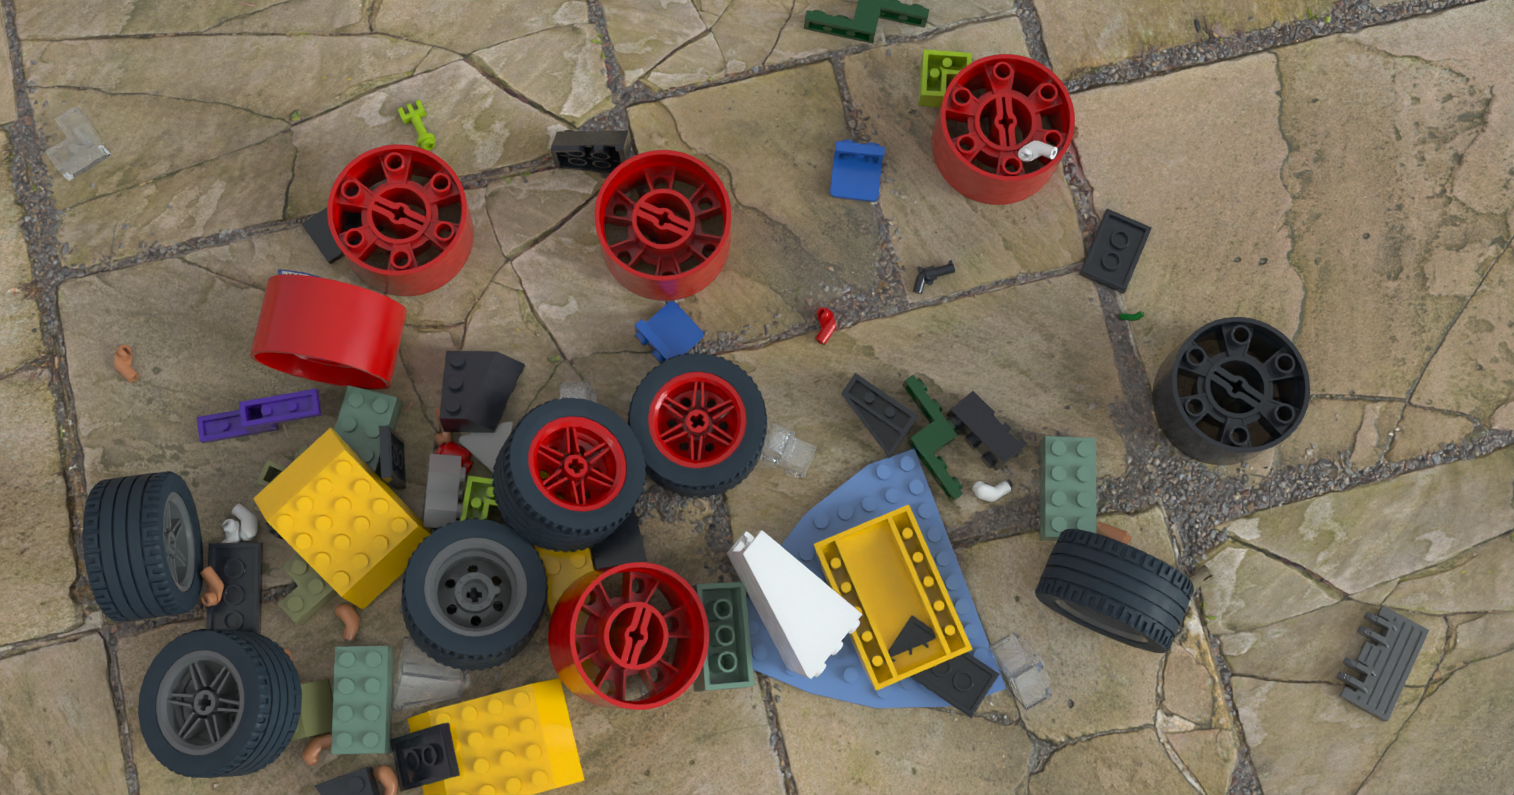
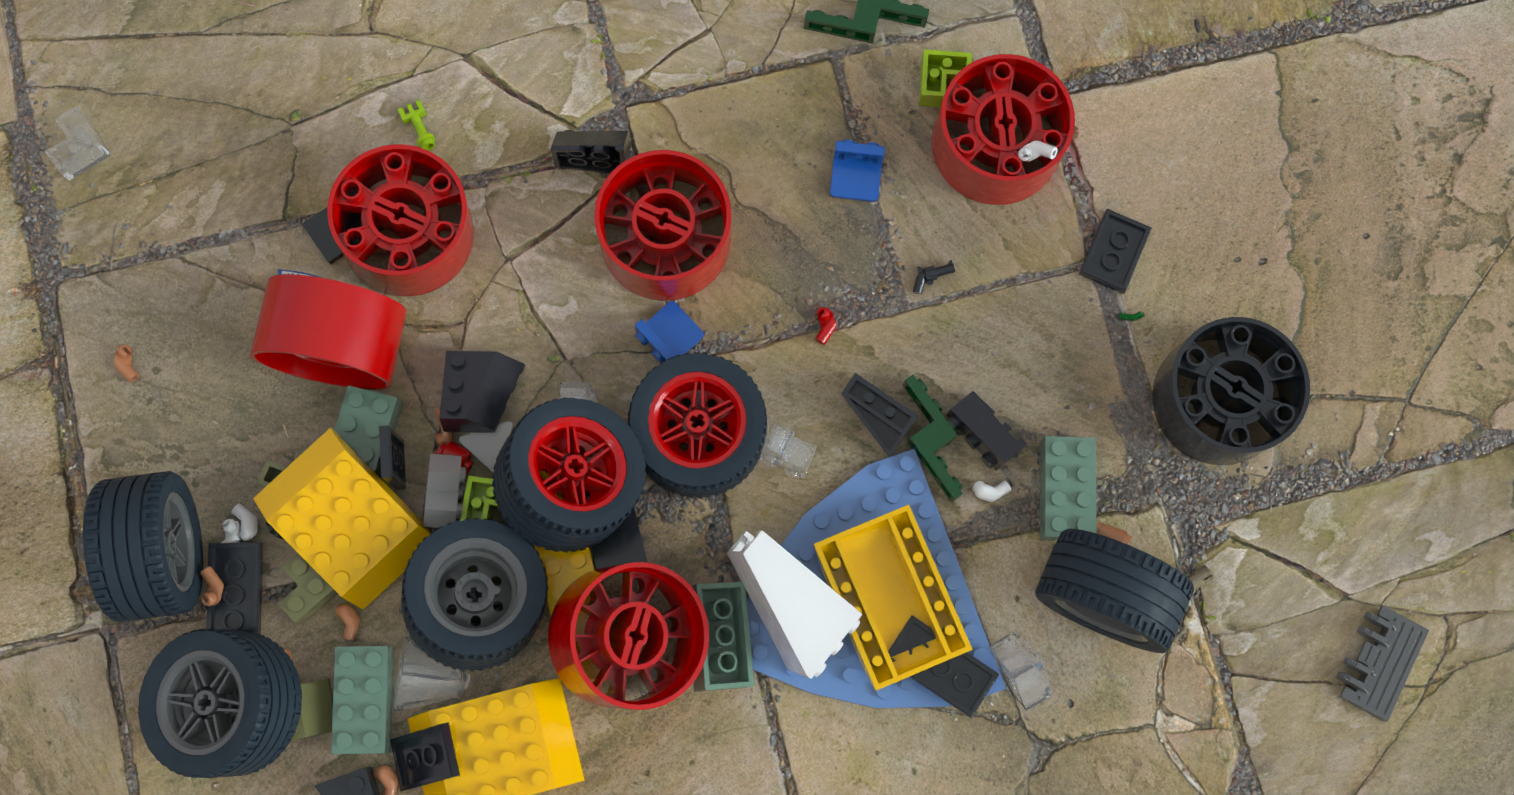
dark purple bracket [197,389,321,443] -> none
nougat arm [302,733,332,766] -> none

